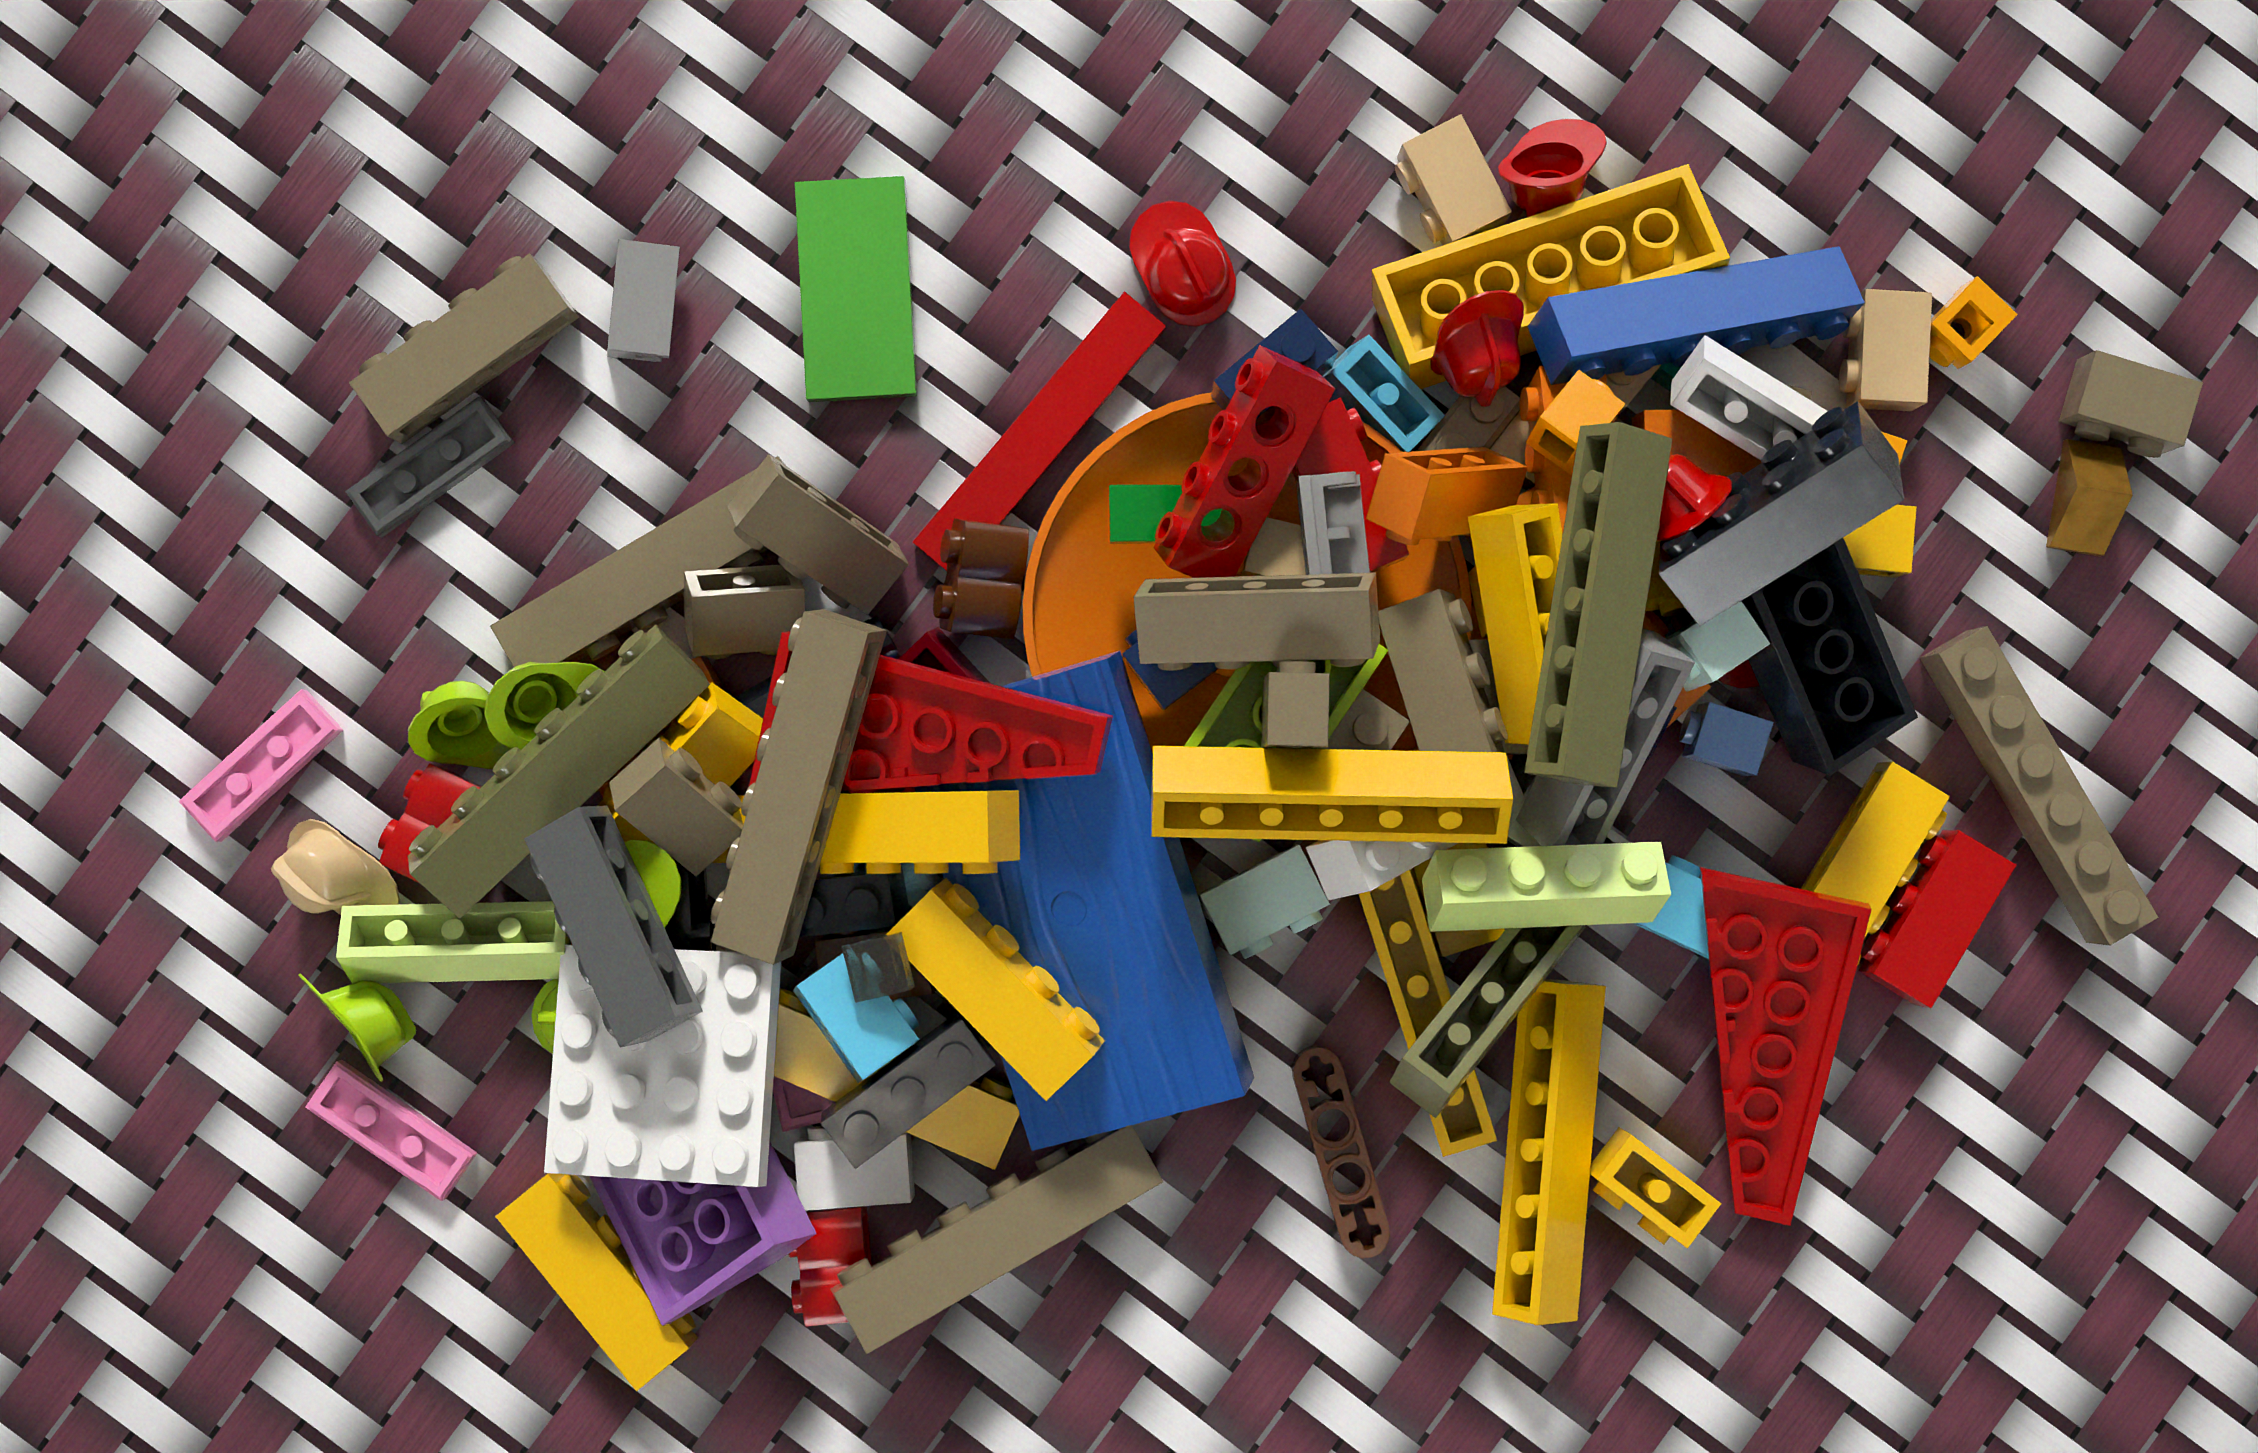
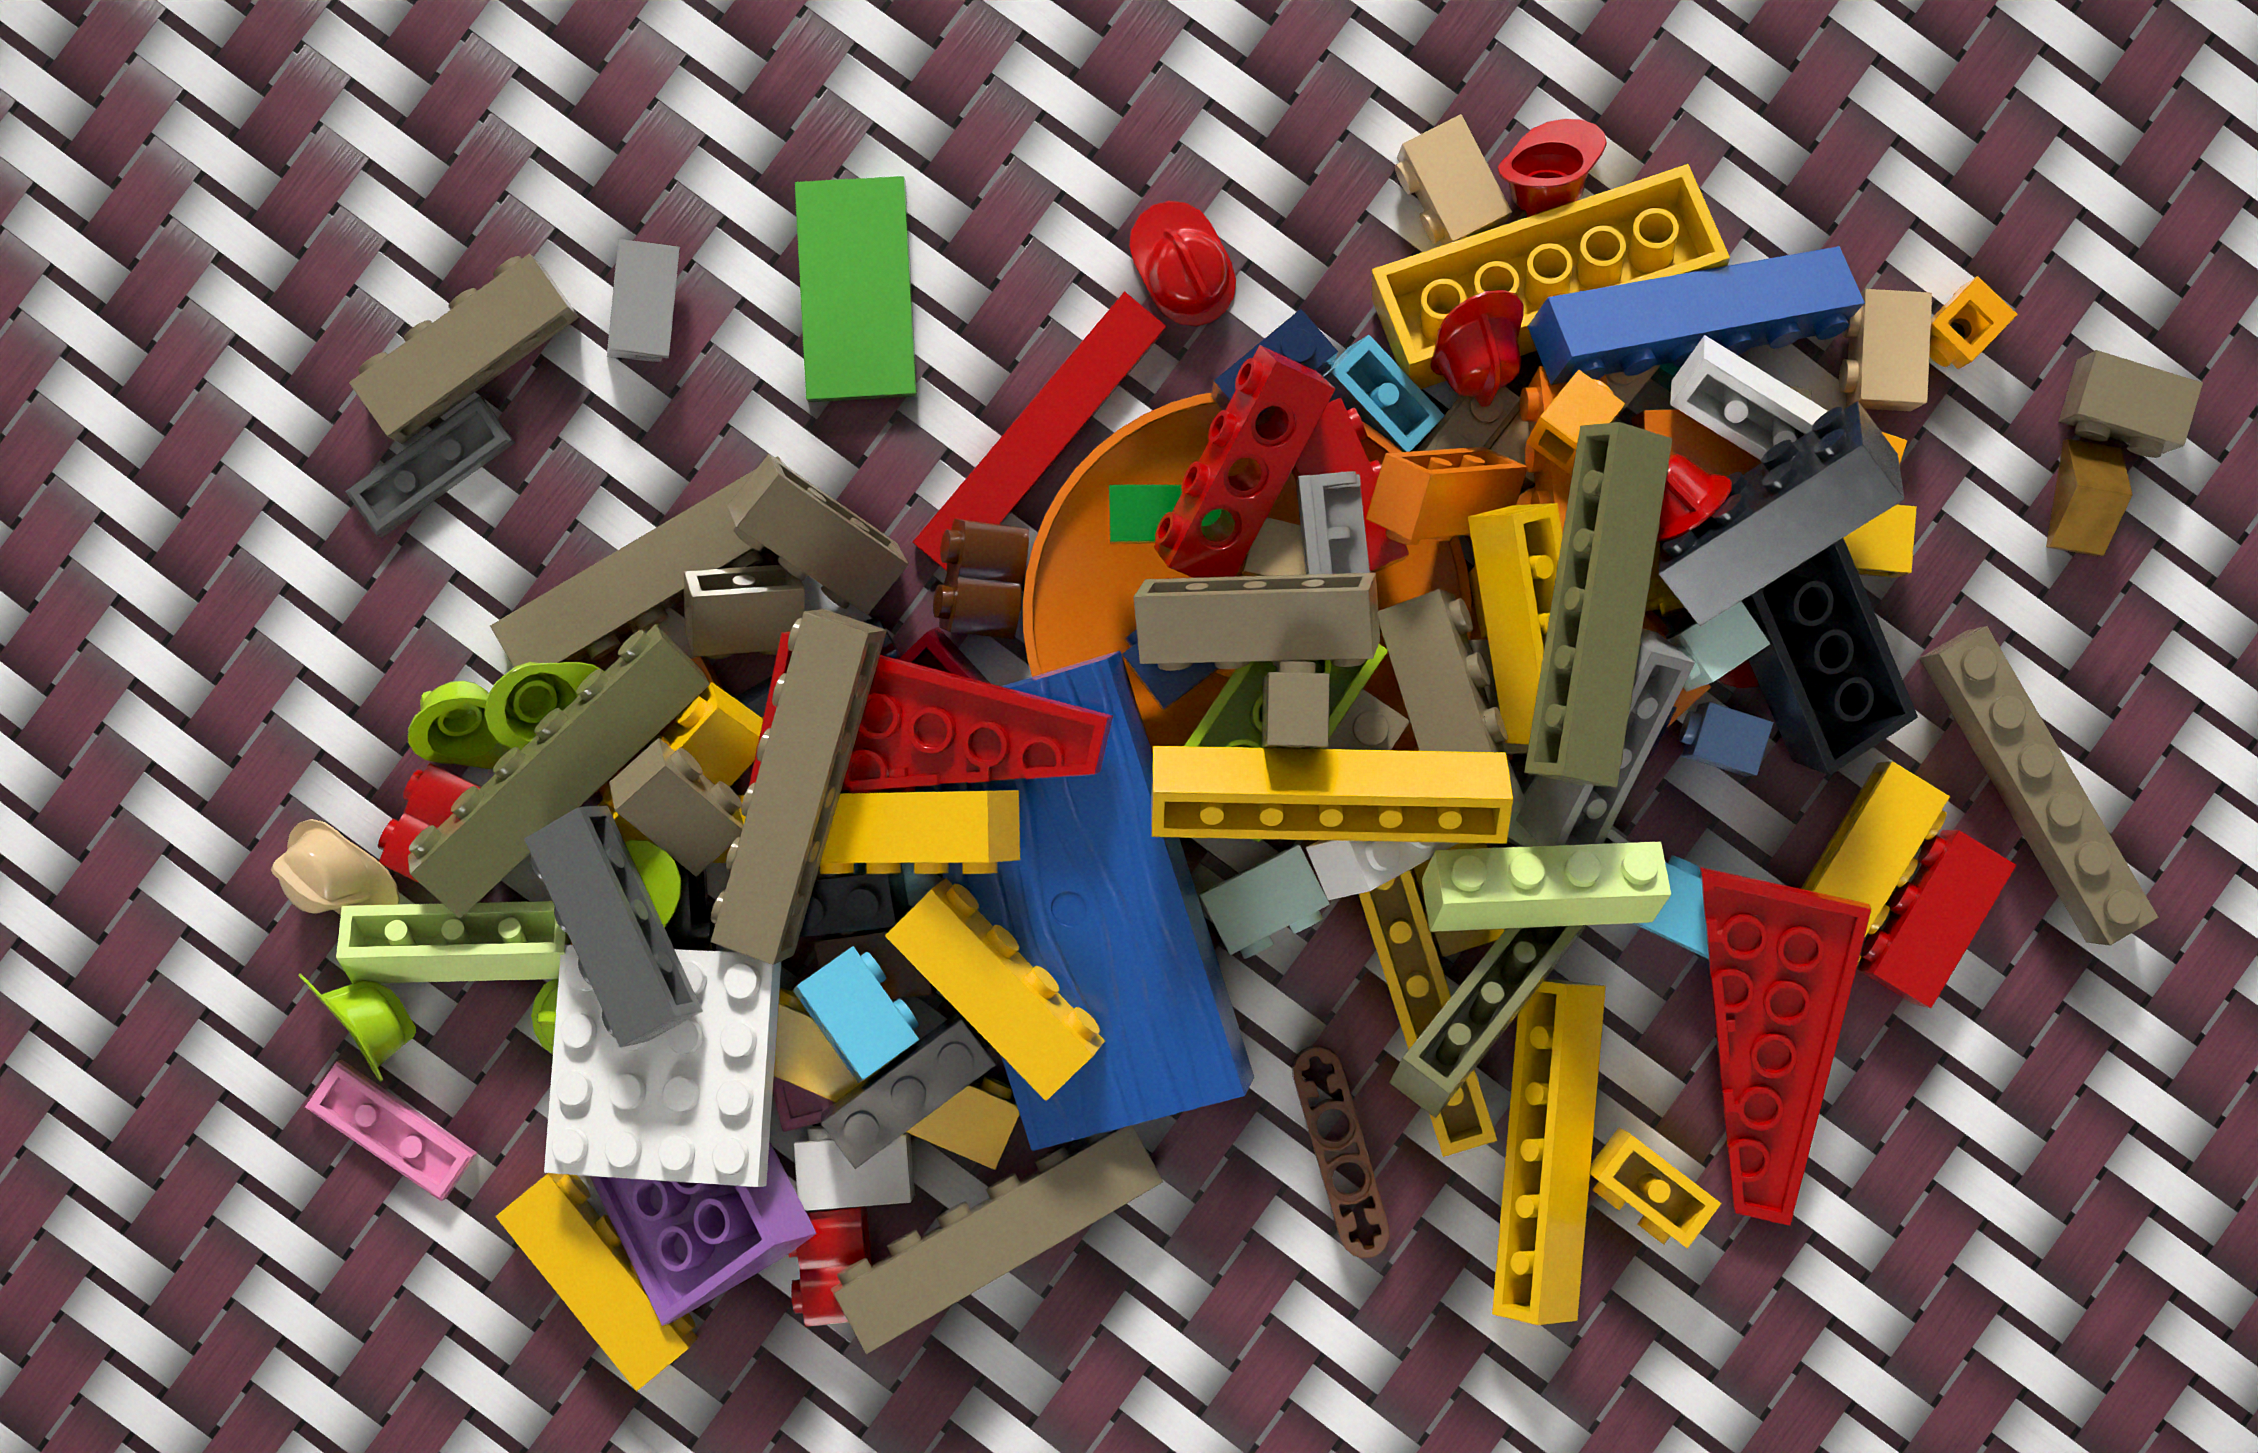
bright pink tile [179,689,343,842] -> none
clear smoke tile [841,932,915,1003] -> none

